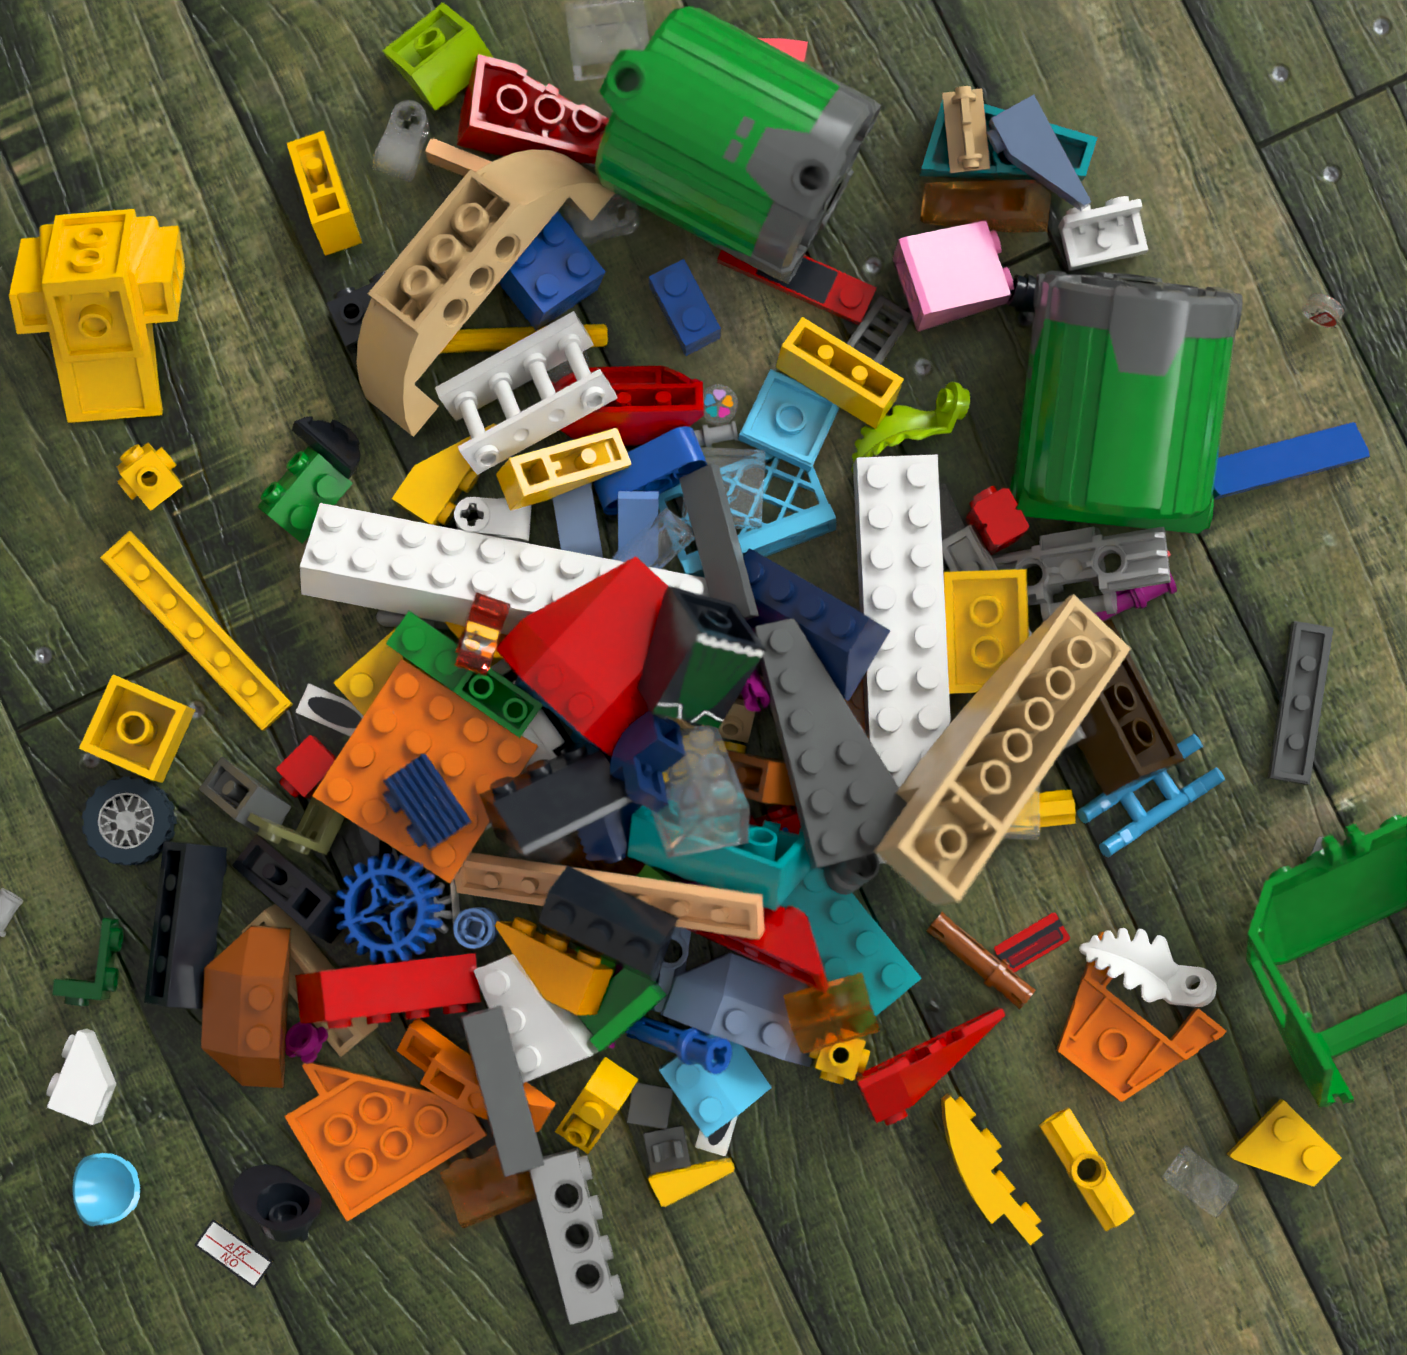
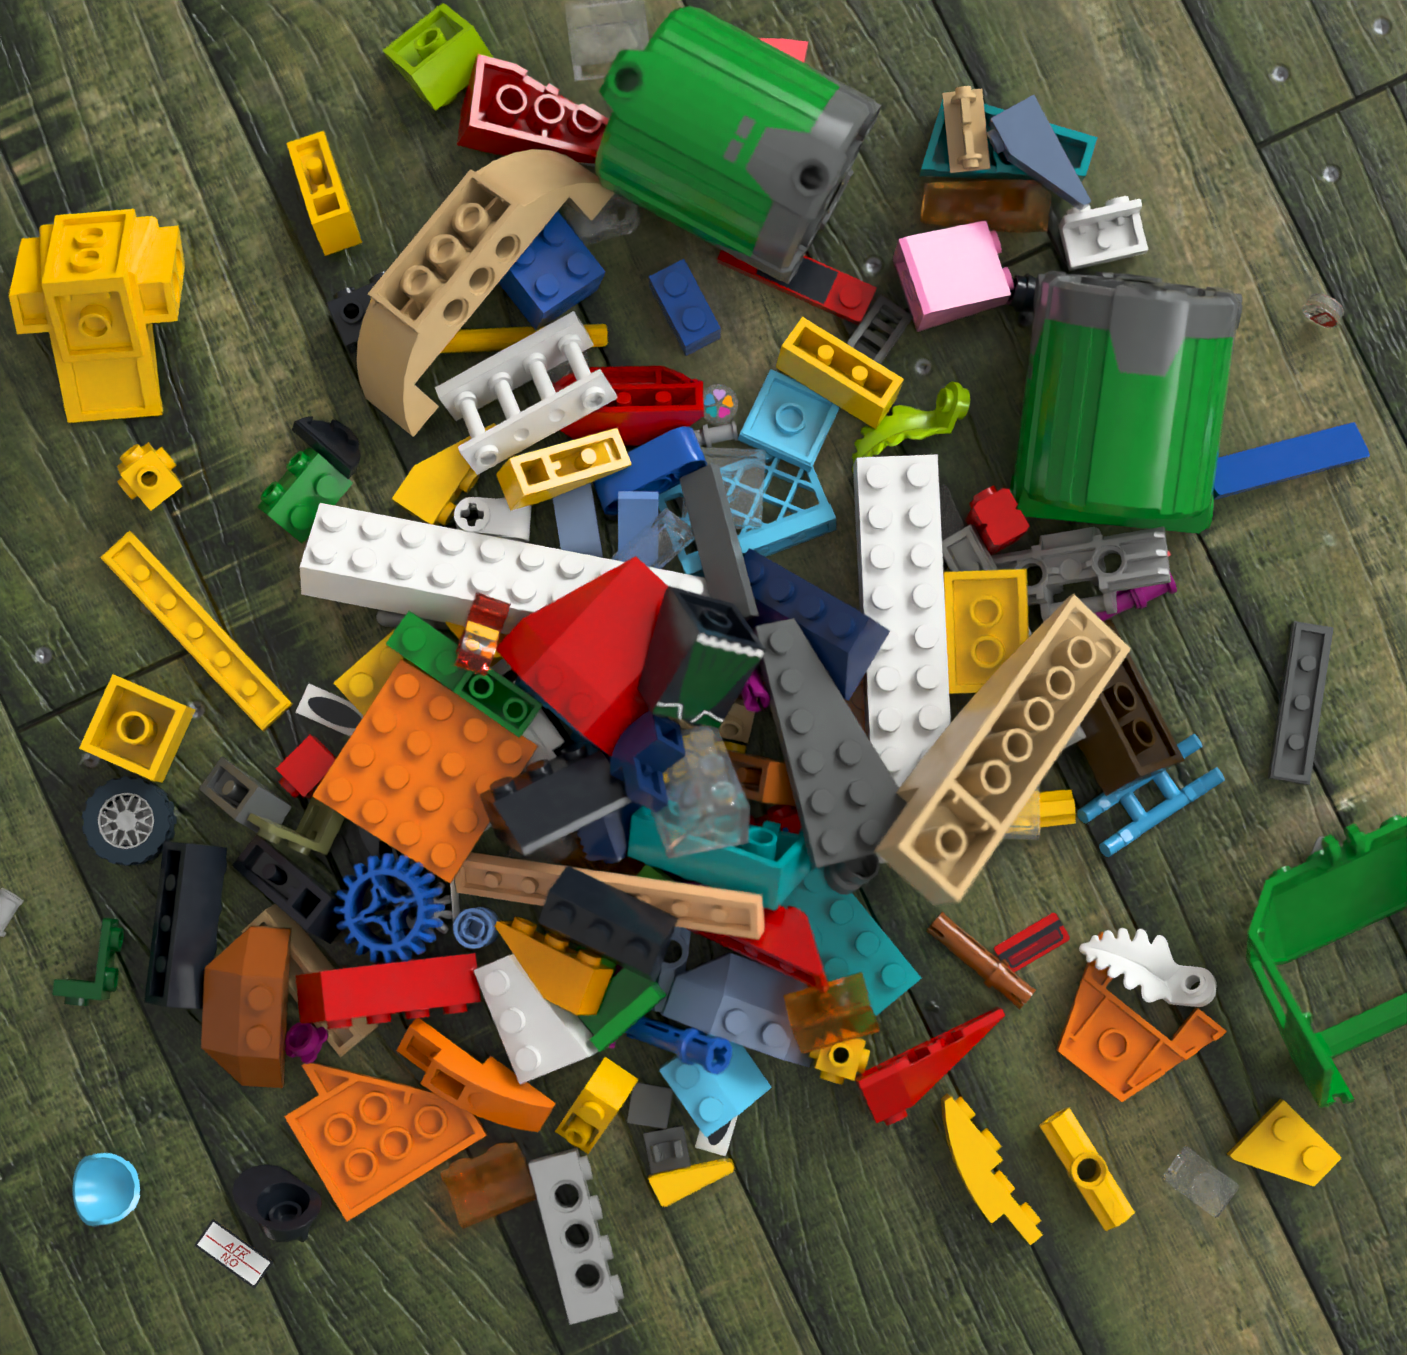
white slope [46,1029,116,1125] -> none
clear piece [372,100,430,182] -> none
dark blue brick [382,753,473,850] -> none
light nougat tile [425,138,491,176] -> none
dark grey tile [461,1005,544,1177] -> none

